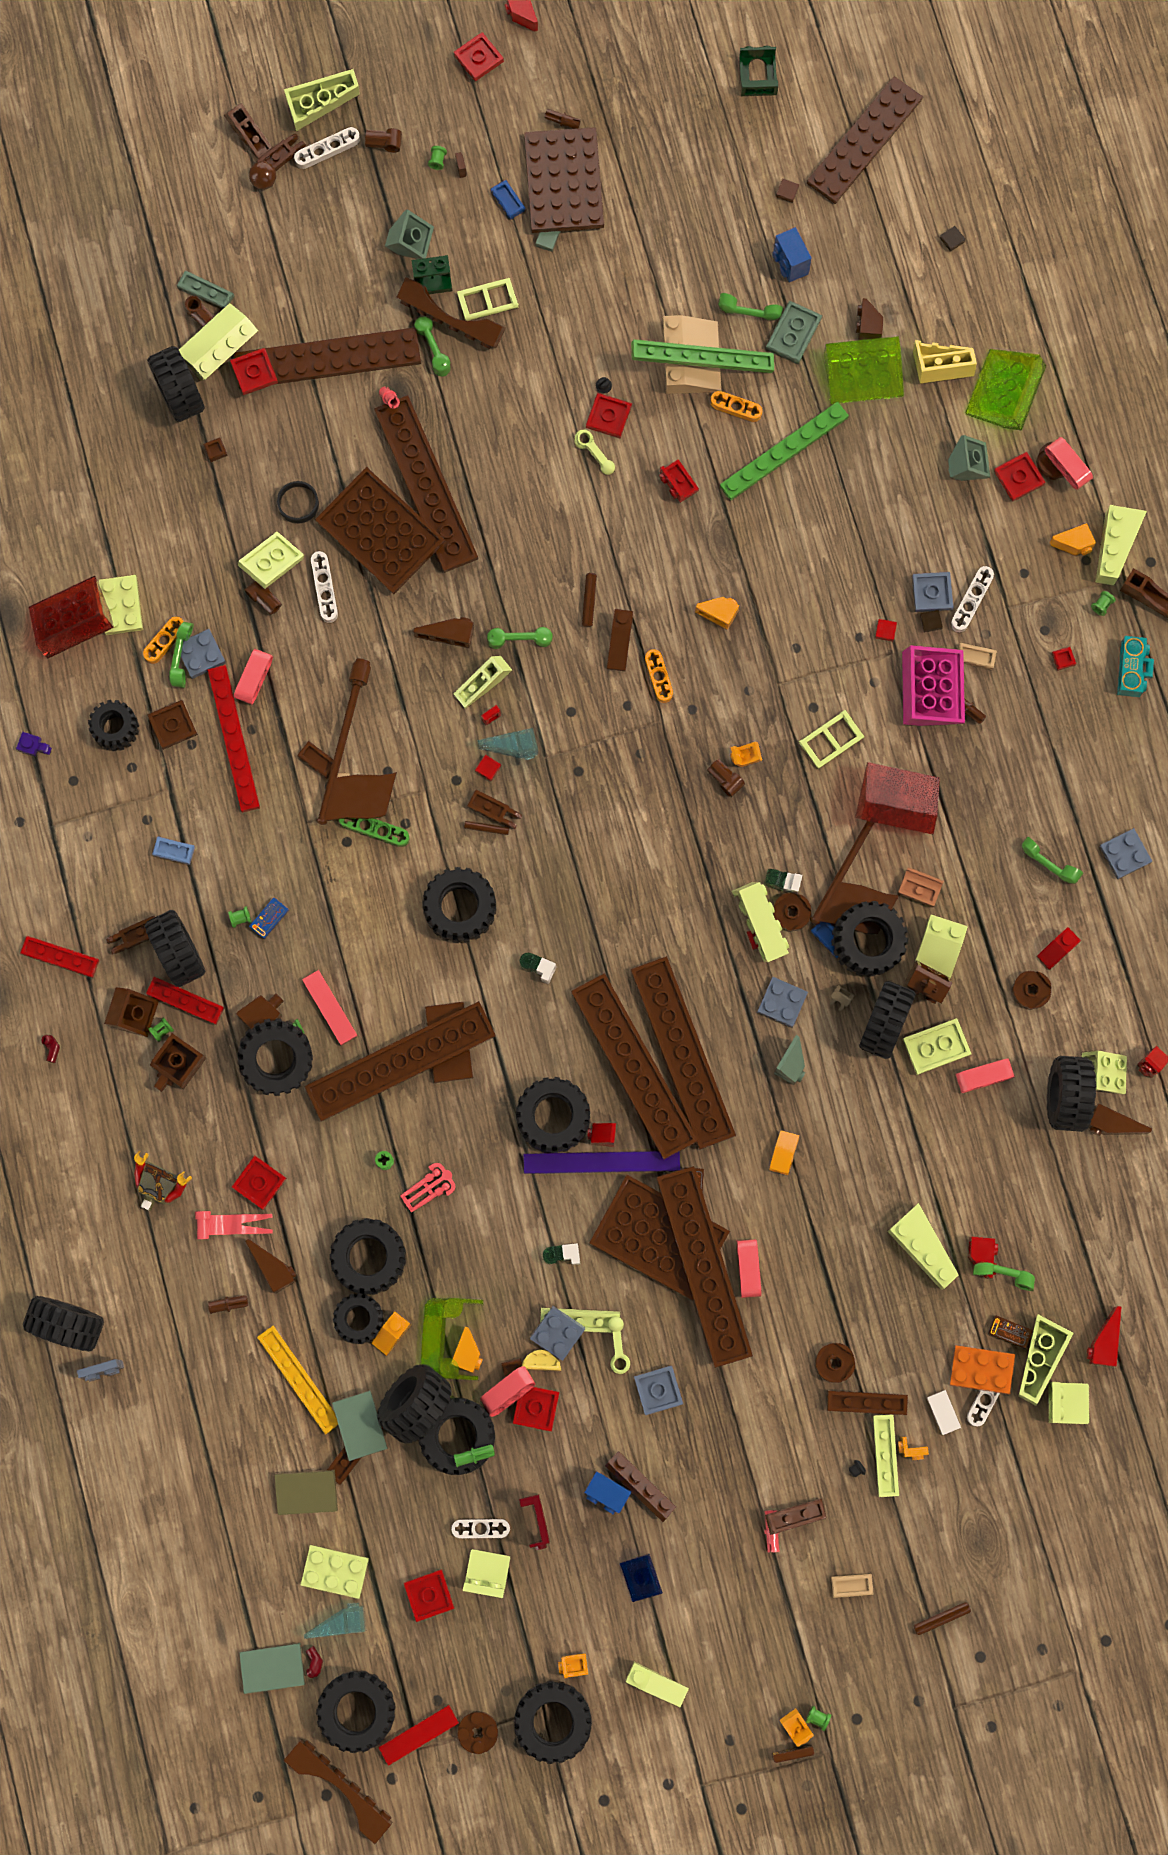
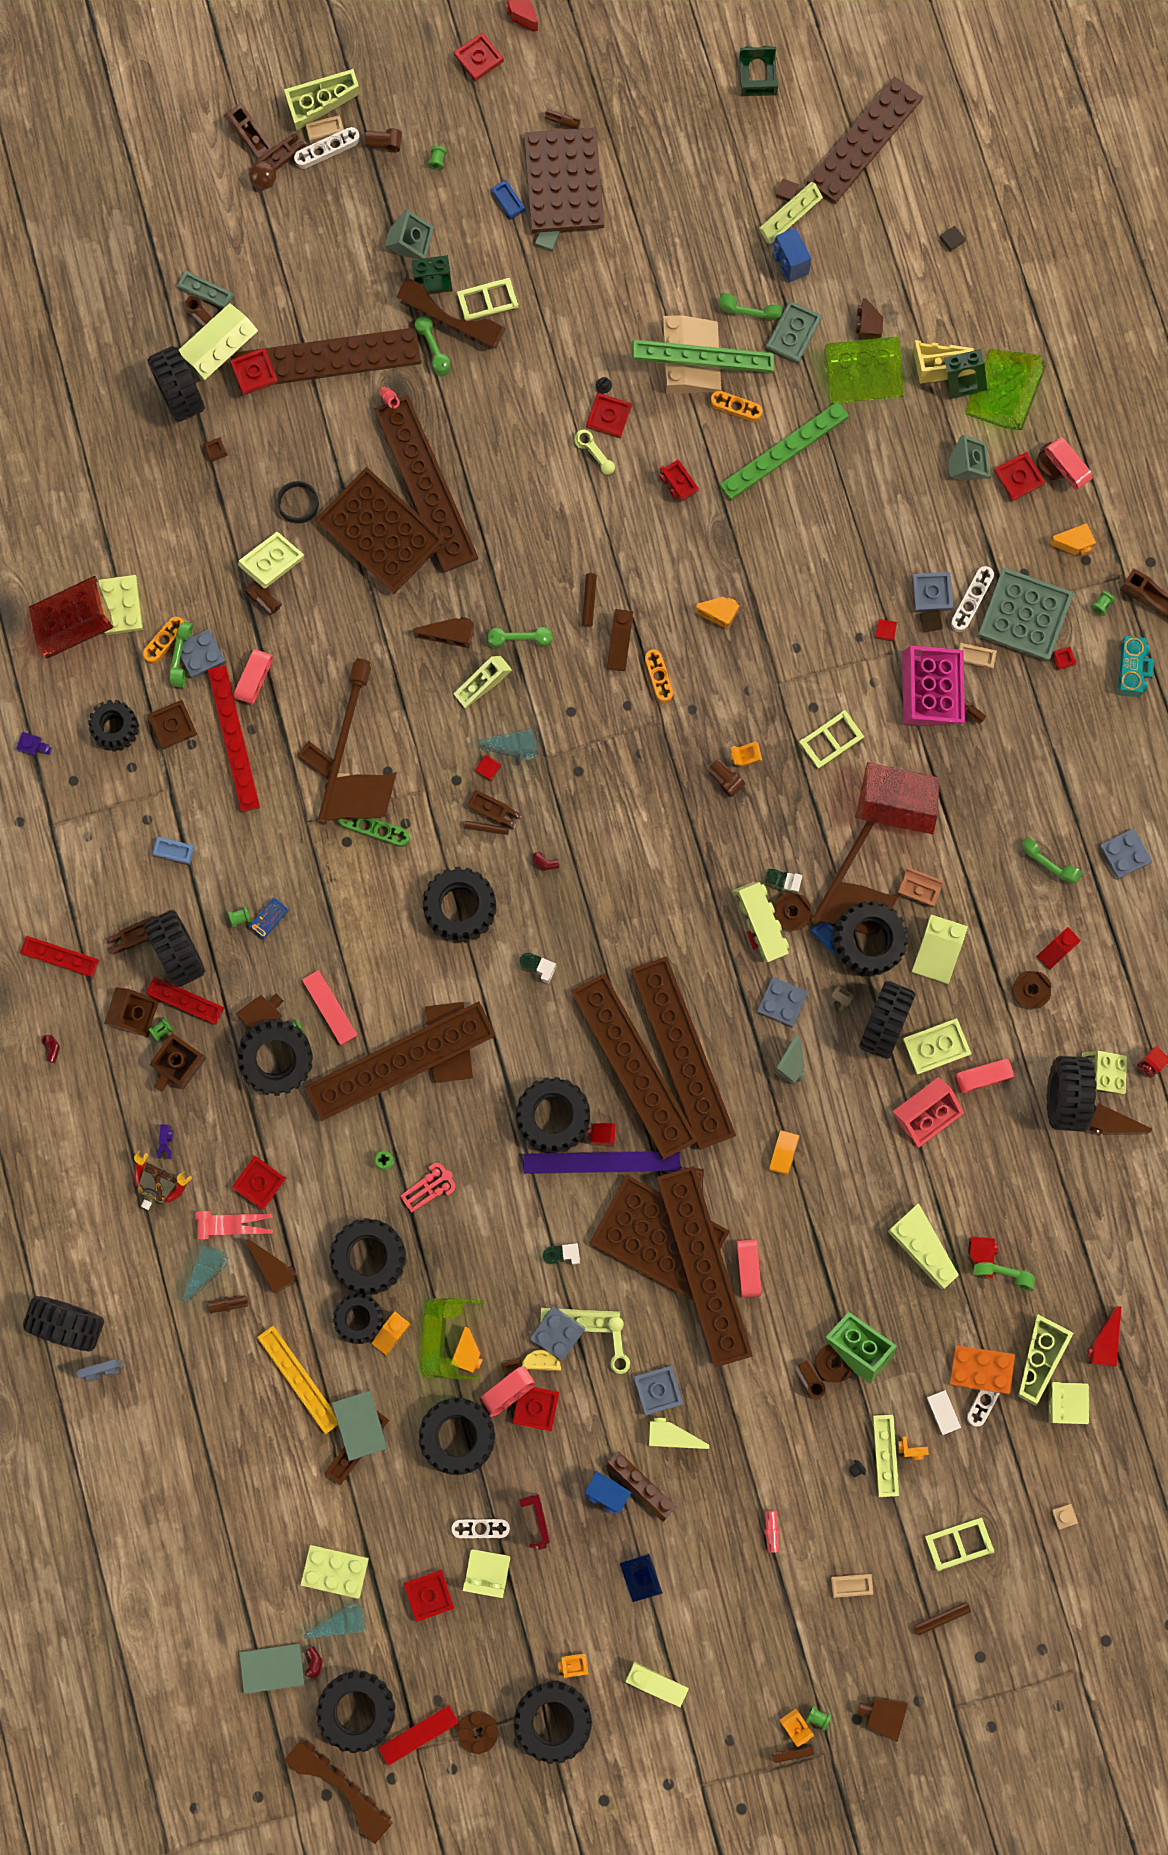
olive tile [275,1470,338,1515] -> none
white beam [311,551,338,623] -> none
black tyre [377,1364,452,1443] -> none
bright green axle [454,1445,495,1467] -> none
reddish brown tile [455,152,467,178] -> none
red tile [481,705,501,726] -> none
reddish brown tile [765,1499,827,1535] -> none
reddish brown plate [827,1391,908,1415] -> none
reddish brown hinge [905,960,952,1004] -> none
reddish brown tile [988,1315,1033,1349] -> none
yellowish green wedge [1095,505,1147,585] -> none
none -> dark purple plate [157,1124,174,1160]
none -> clear light blue slope [182,1244,228,1302]
none -> tan tile [305,115,344,143]
none -> dark red arm [532,852,559,871]
none -> yellowish green slope [649,1418,709,1449]
none -> yellowish green plate [759,182,823,244]
none -> reddish brown piece [794,1359,826,1400]
none -> bright green slope [825,1312,897,1384]
none -> reddish brown torso [857,1697,908,1742]
none -> coral slope [893,1077,964,1148]
none -> yellowish green window [925,1518,994,1572]
none -> dark green panel [944,349,987,399]
none -> sand green plate [978,567,1074,662]
none -> tan plate [1051,1504,1078,1530]

